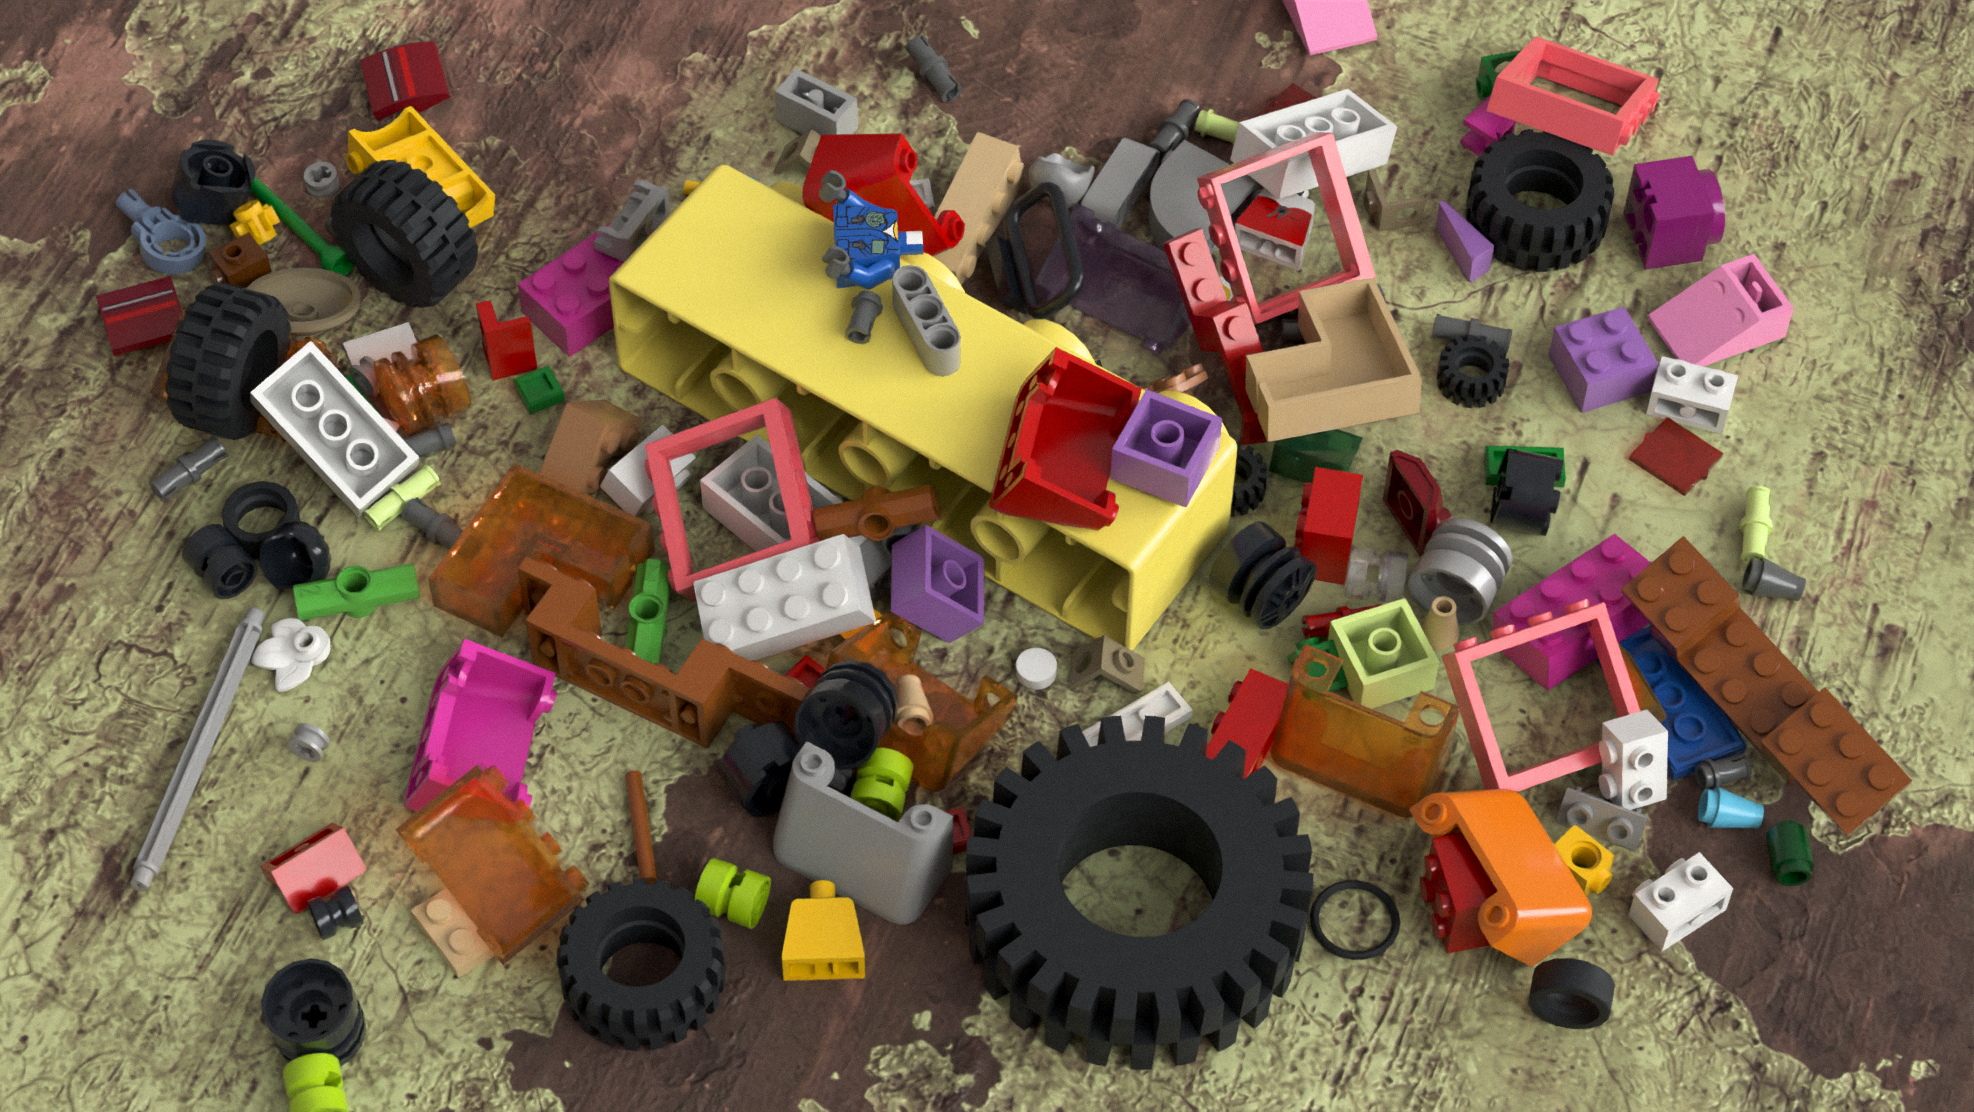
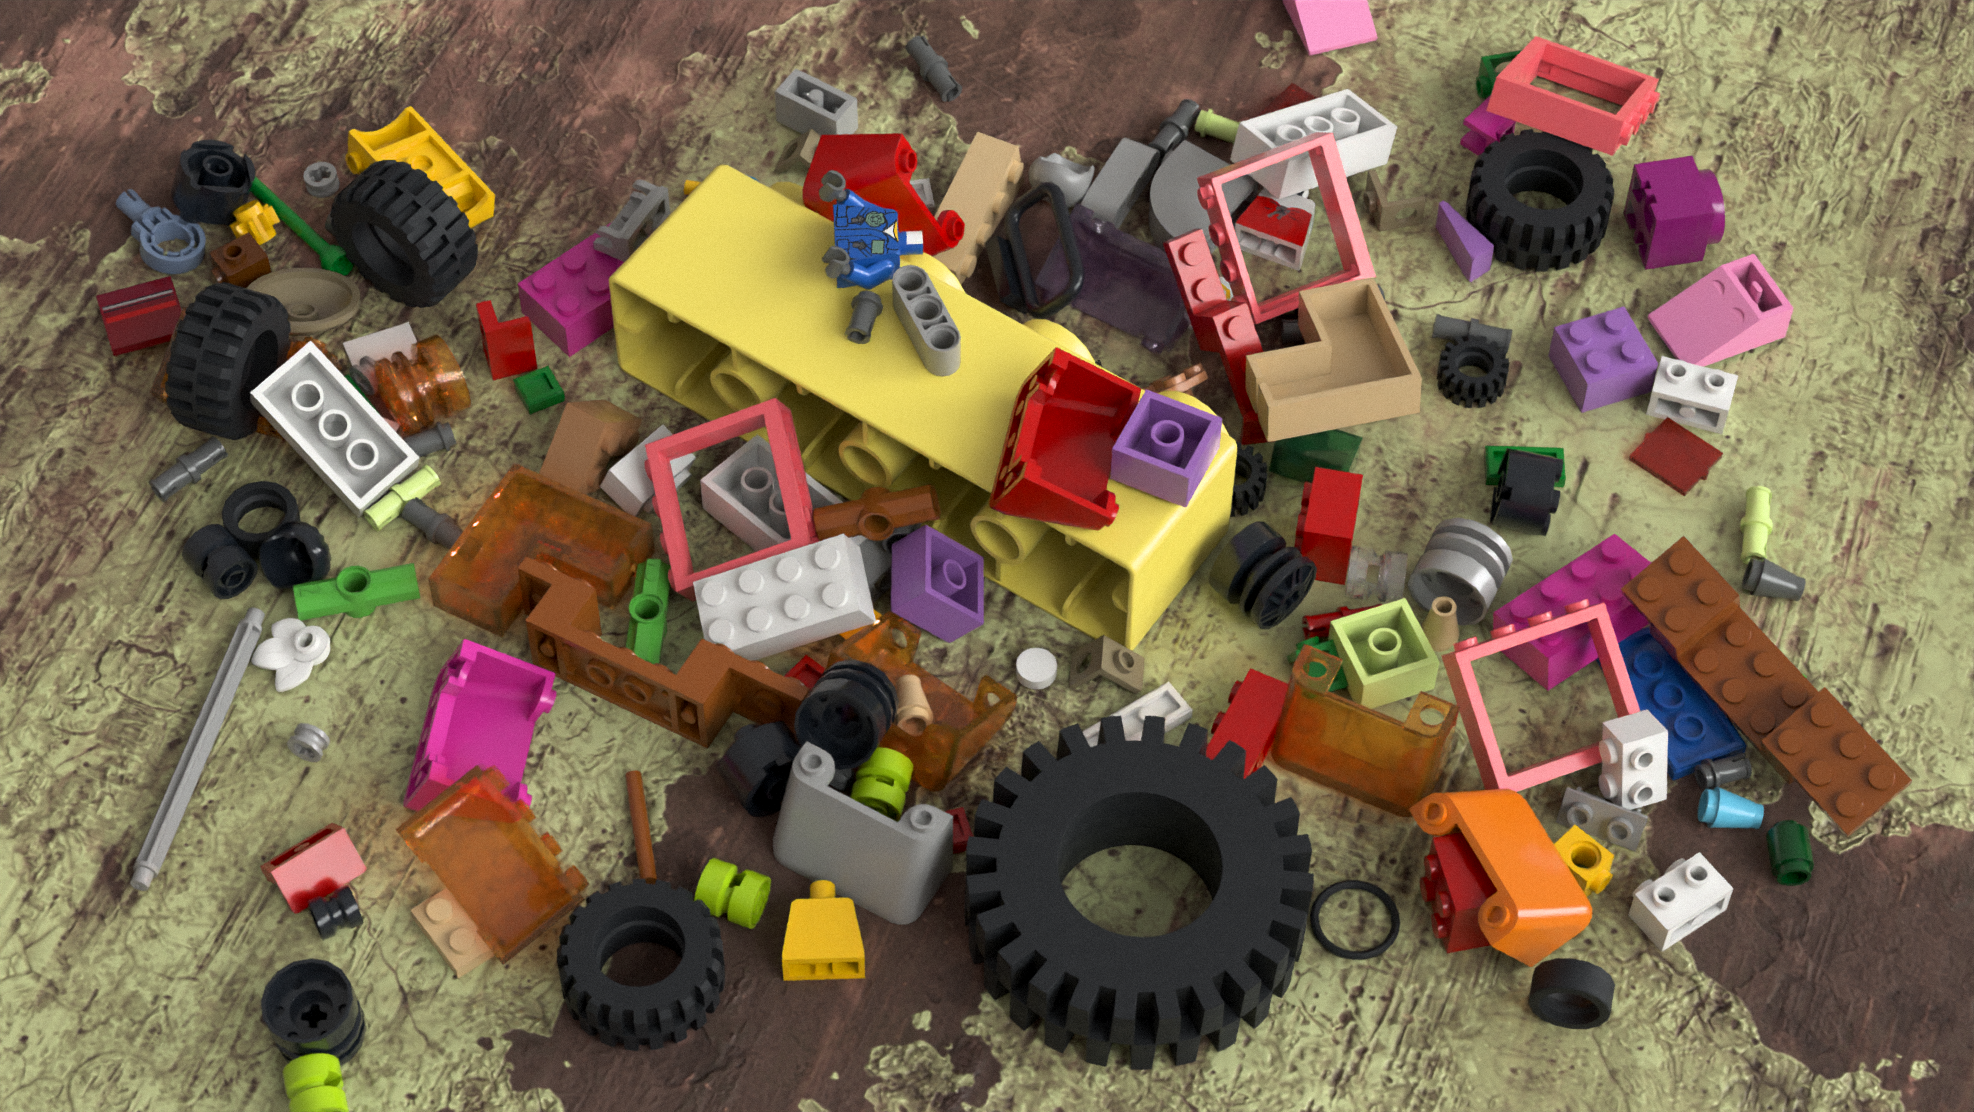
dark red slope [360,41,450,121] -> none
dark red slope [1383,450,1452,556] -> none
pearl gold tile [1618,643,1667,722] -> none

